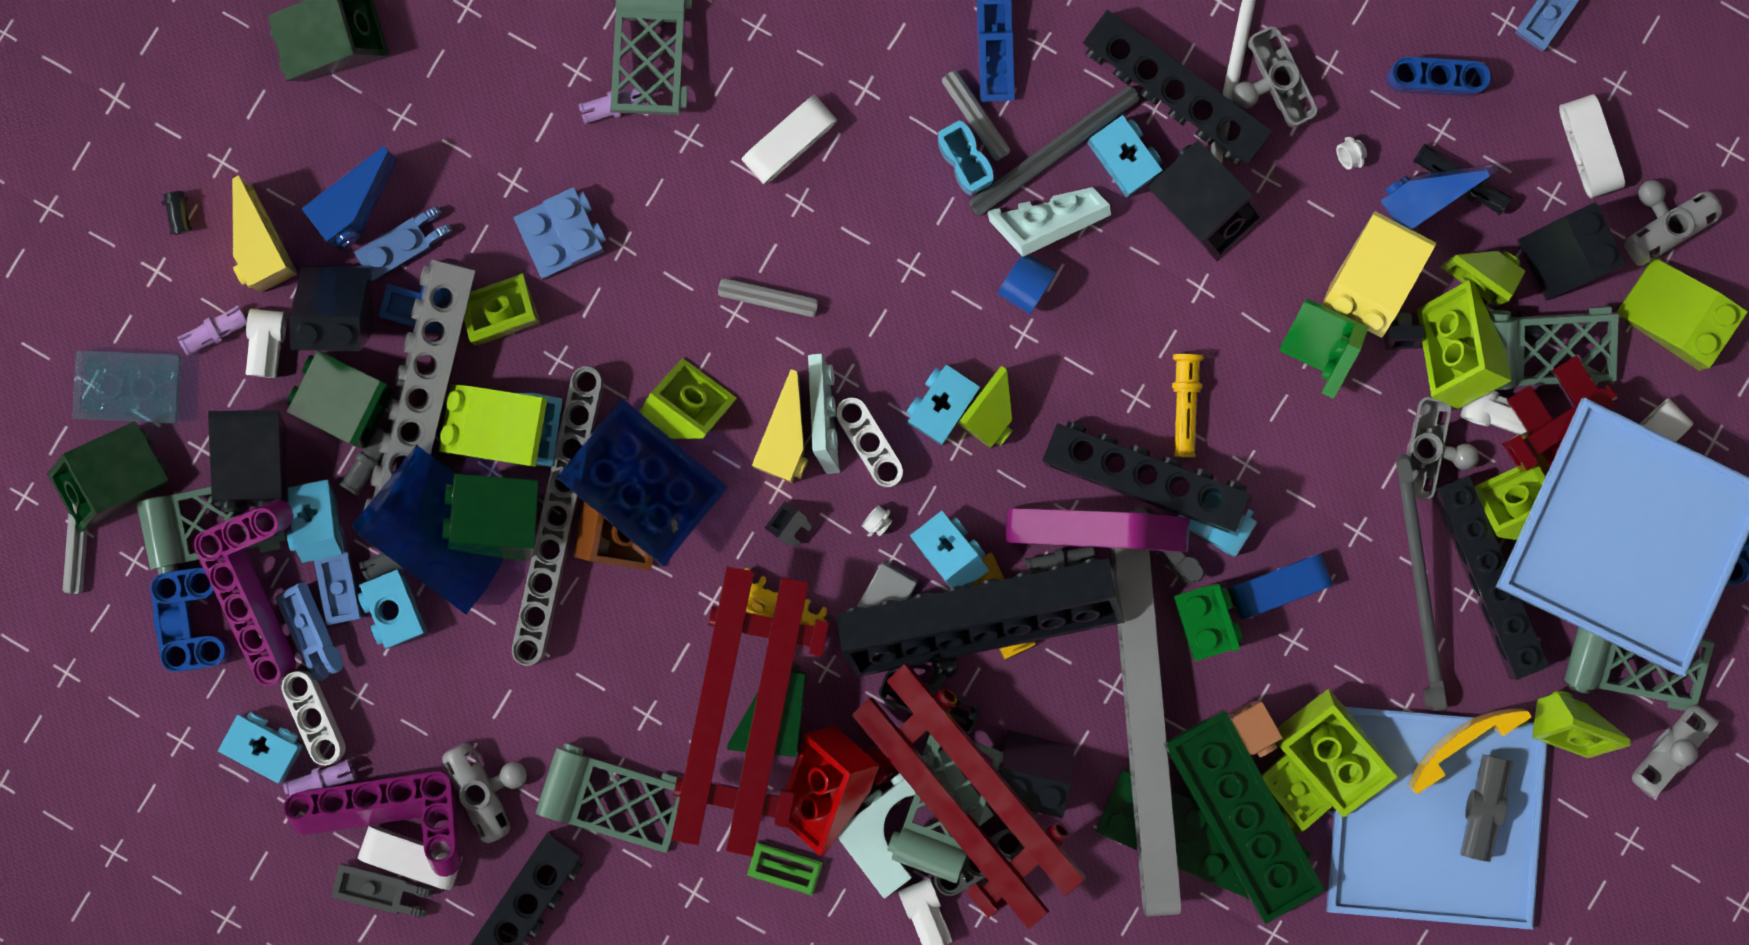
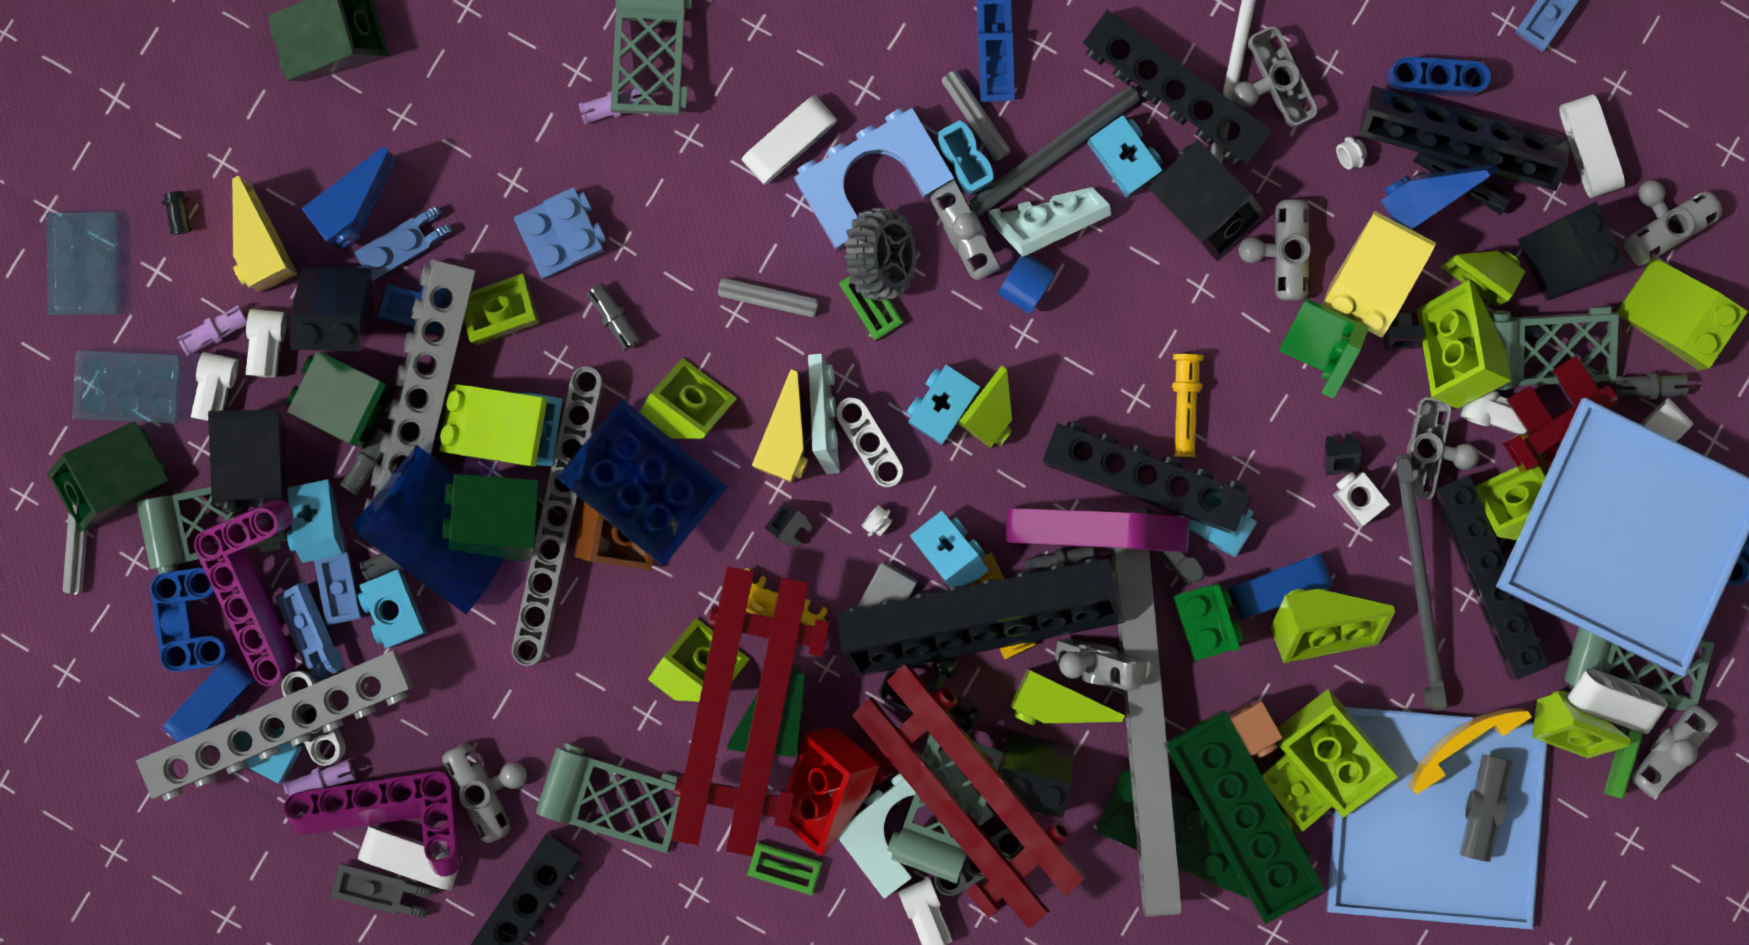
none -> clear light blue plate [46,212,119,316]
none -> light grey brick [136,650,414,802]
none -> blue beam [162,656,256,743]
none -> white piece [191,352,238,421]
none -> dark grey pin [586,283,642,351]
none -> lime slope [648,618,750,702]
none -> light blue arch [794,108,954,251]
none -> bright green tile [839,276,904,341]
none -> dark grey gear [843,207,919,301]
none -> light grey piece [930,179,1000,280]
none -> lime slope [1010,669,1125,726]
none -> light grey piece [1055,639,1147,691]
none -> light grey piece [1238,199,1311,301]
none -> lime slope [1270,589,1395,663]
none -> black tile [1324,433,1362,475]
none -> white brick [1333,472,1390,527]
none -> black brick [1359,85,1569,191]
none -> white beam [1568,668,1668,734]
none -> bright green tile [1603,728,1643,799]
none -> dark grey pin [1615,373,1689,400]

